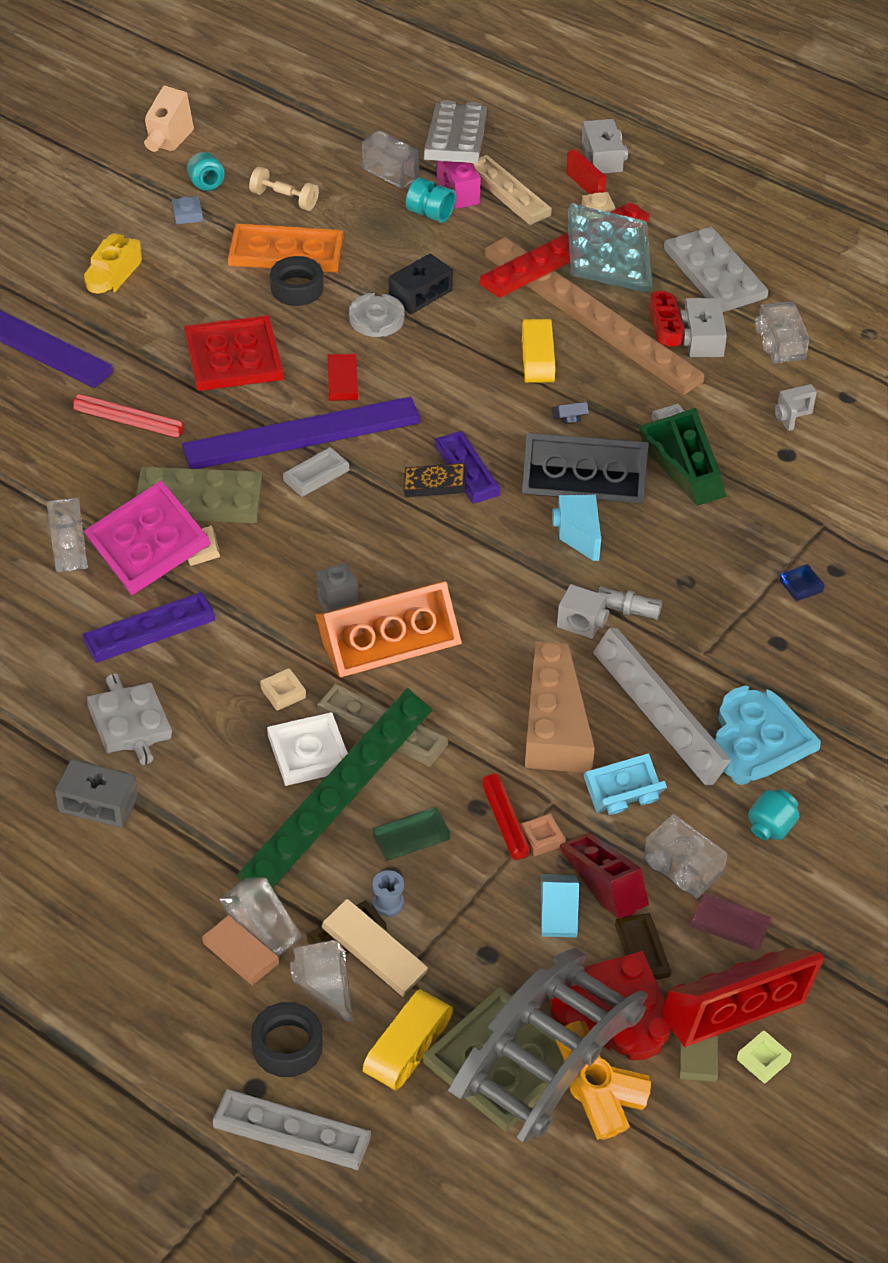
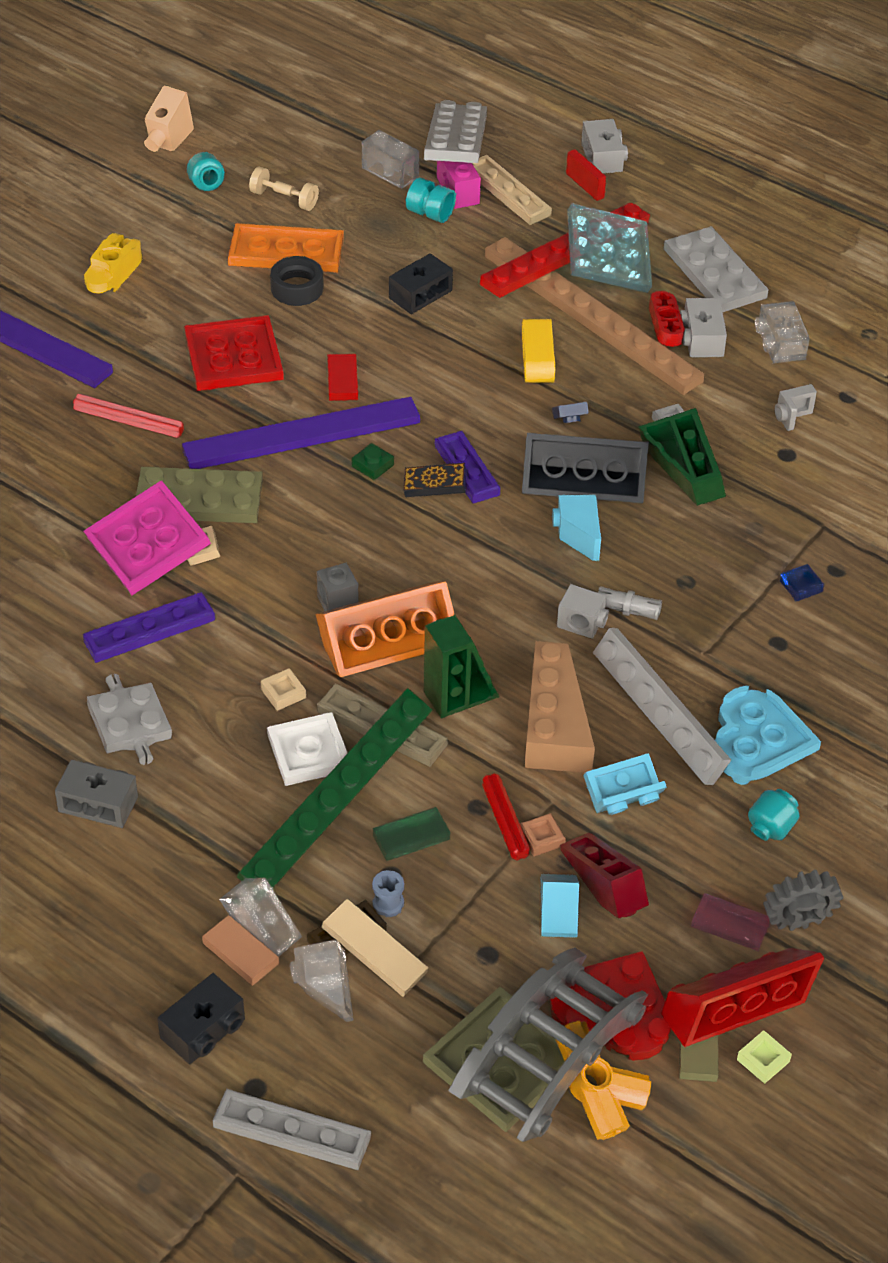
clear brick [47,498,88,572] -> none
sand blue plate [172,196,203,224] -> none
black tyre [251,1002,323,1077] -> none
light grey tile [283,447,349,497] -> none
light grey tile [348,293,405,337] -> none
yellow beam [363,989,453,1090] -> none
tan plate [582,192,616,220] -> none
dark brown tile [615,913,671,980] -> none
clear brick [644,814,728,898] -> none
none -> black brick [157,973,245,1065]
none -> dark green plate [352,443,394,480]
none -> dark green wedge [423,615,500,719]
none -> dark grey gear [763,870,843,931]

